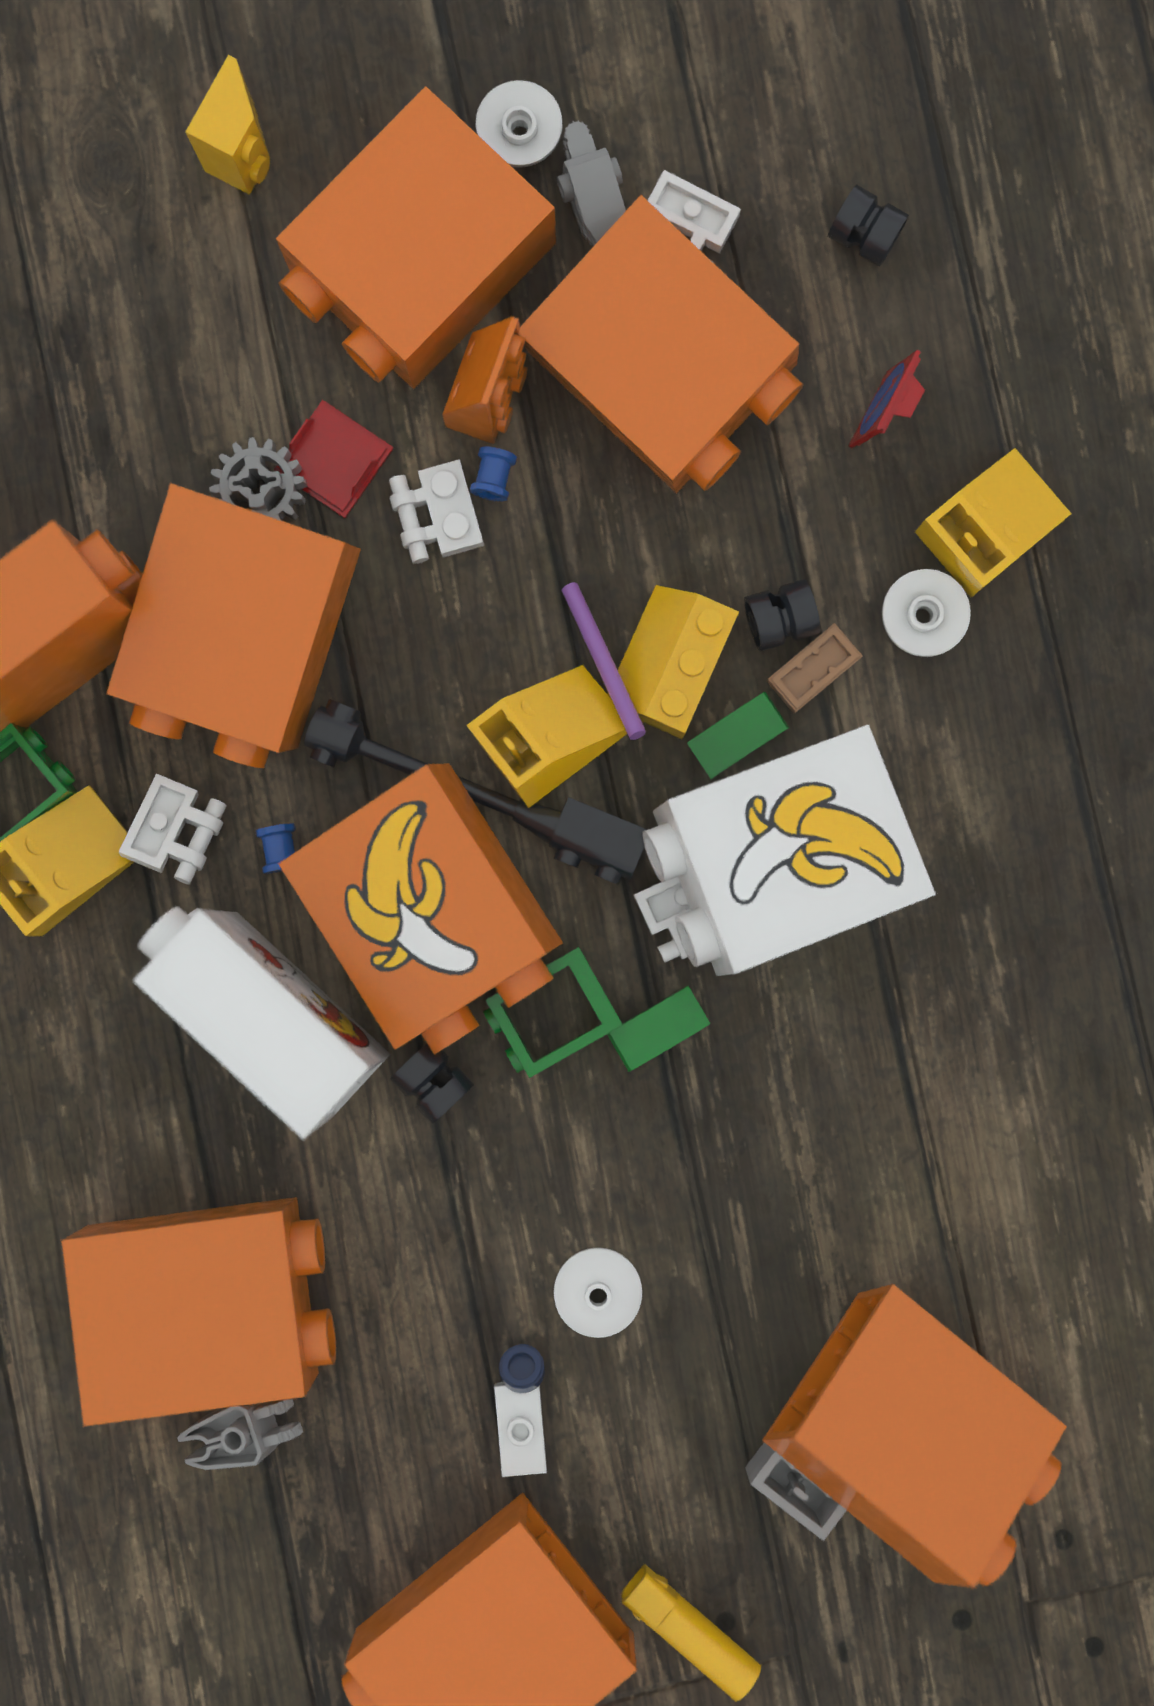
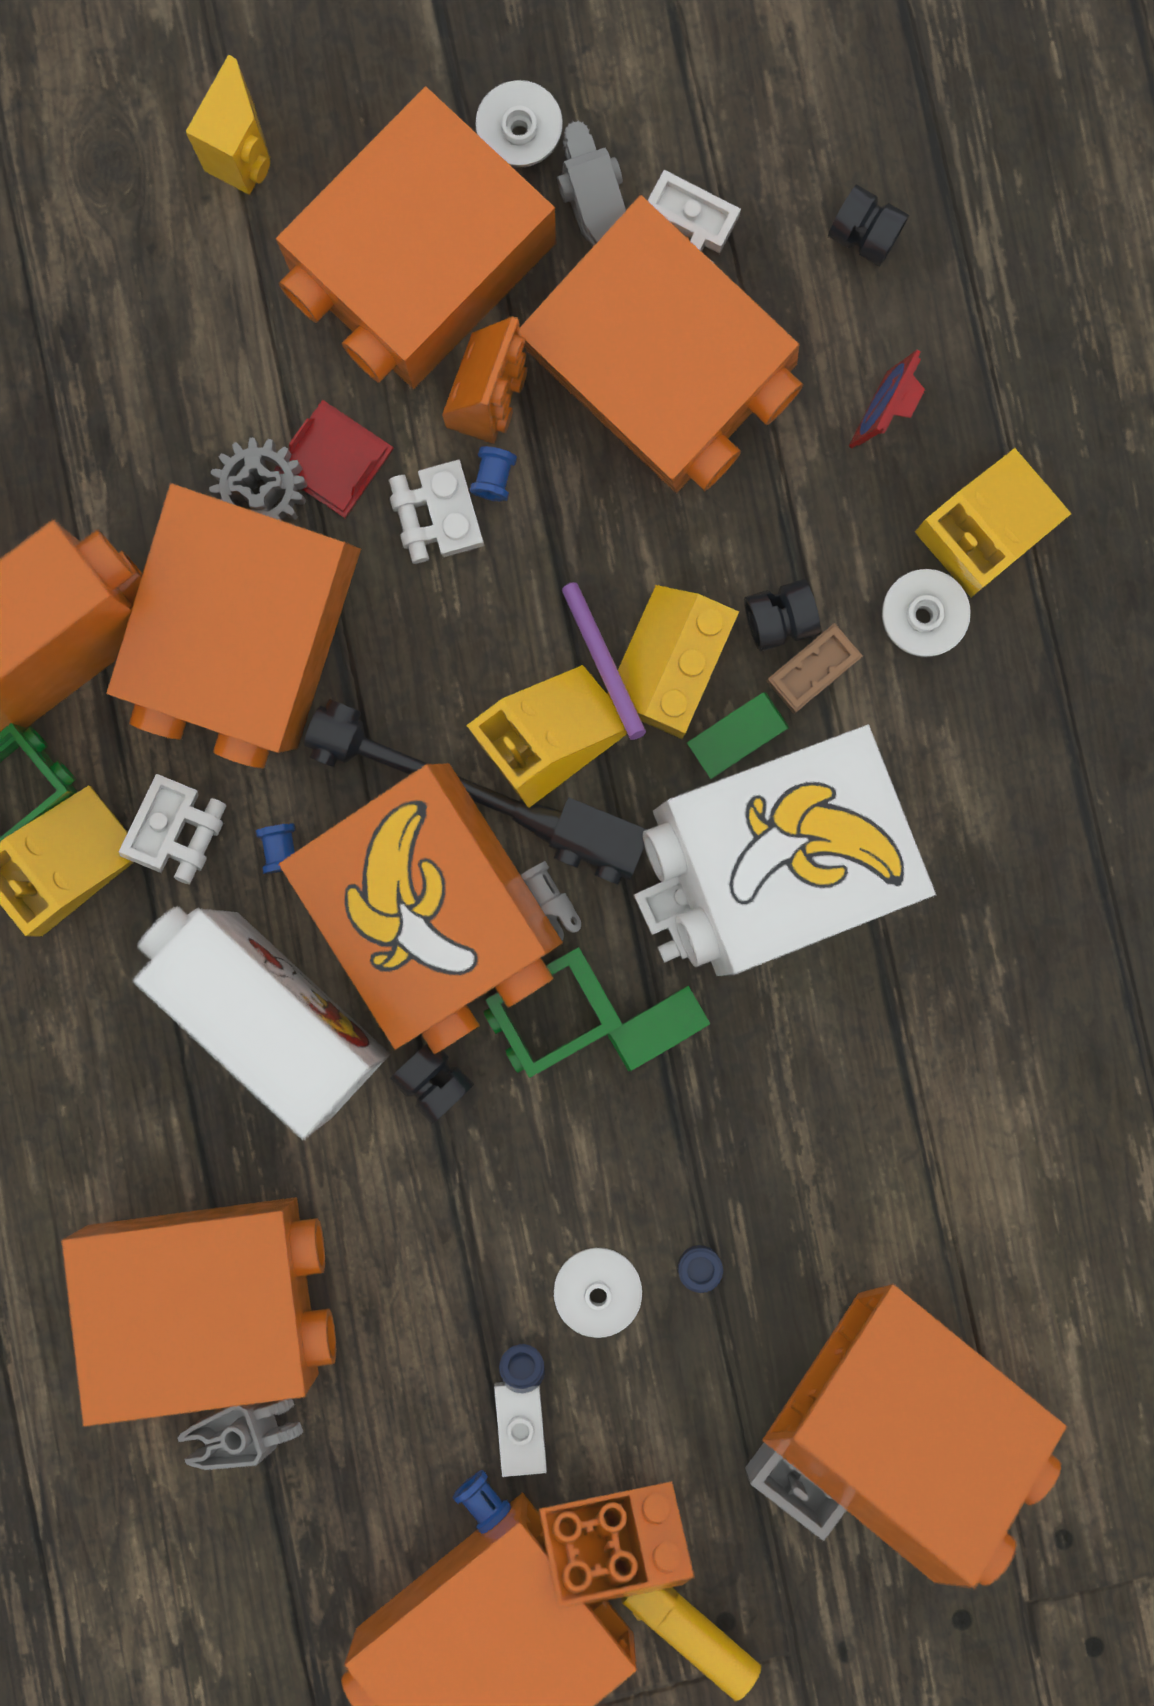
none -> blue bush [452,1470,512,1534]
none -> light grey piece [521,861,581,940]
none -> orange slope [539,1481,694,1608]
none -> dark blue tile [678,1245,723,1293]

